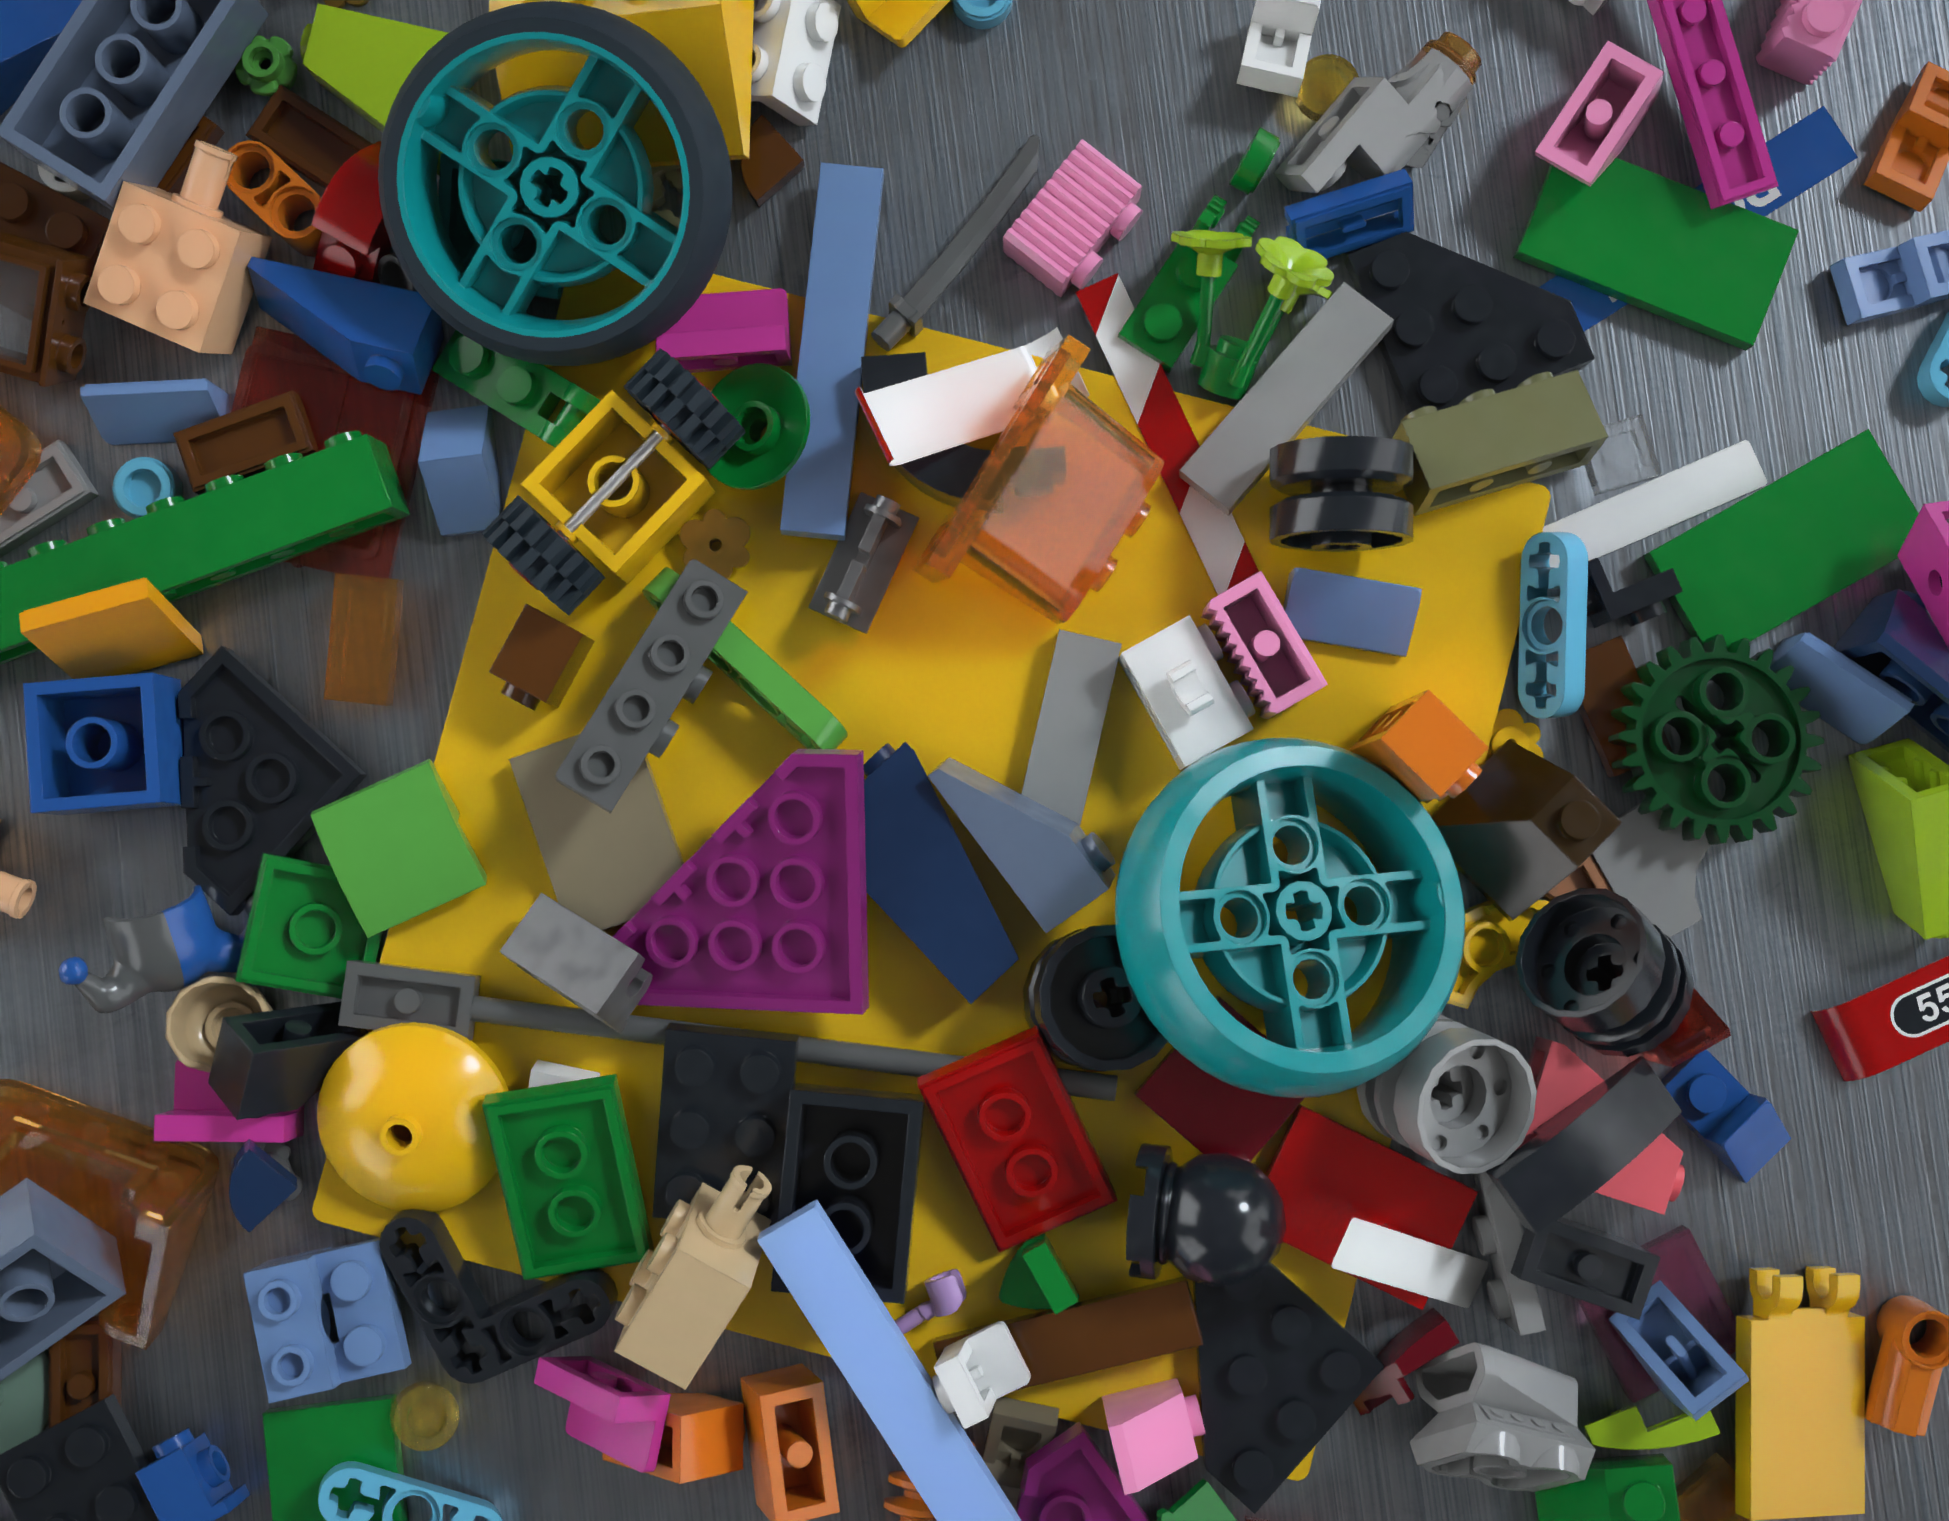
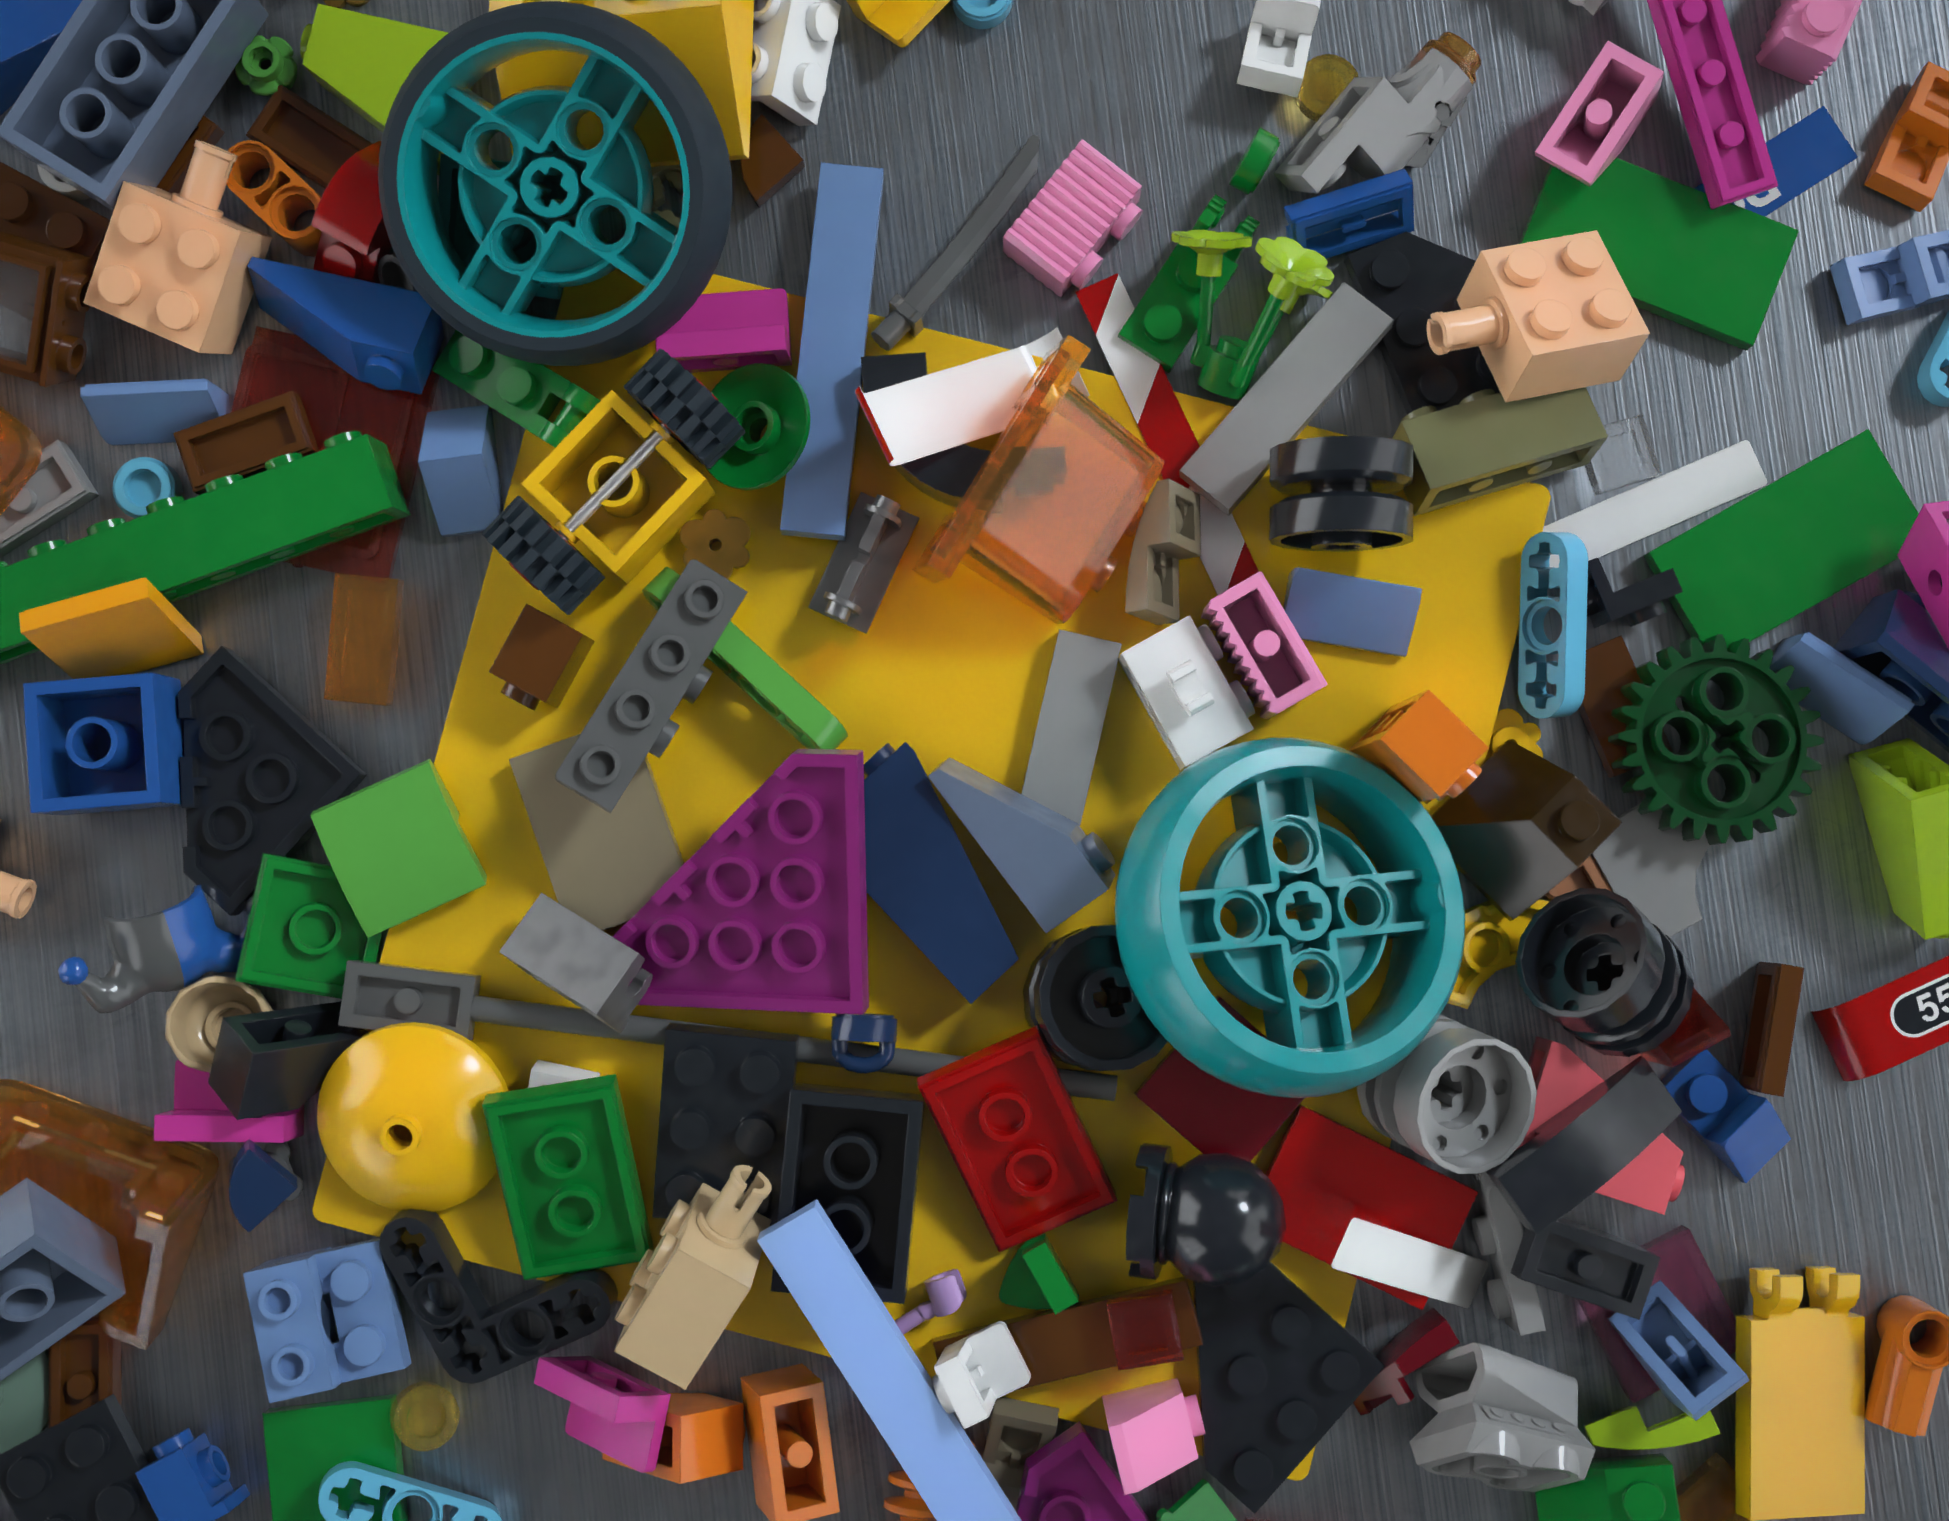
none -> dark blue tile [831,1013,897,1074]
none -> clear red tile [1106,1289,1184,1371]
none -> dark tan slope [1125,479,1201,625]
none -> light nougat brick [1427,230,1650,403]
none -> reddish brown tile [1738,962,1804,1097]

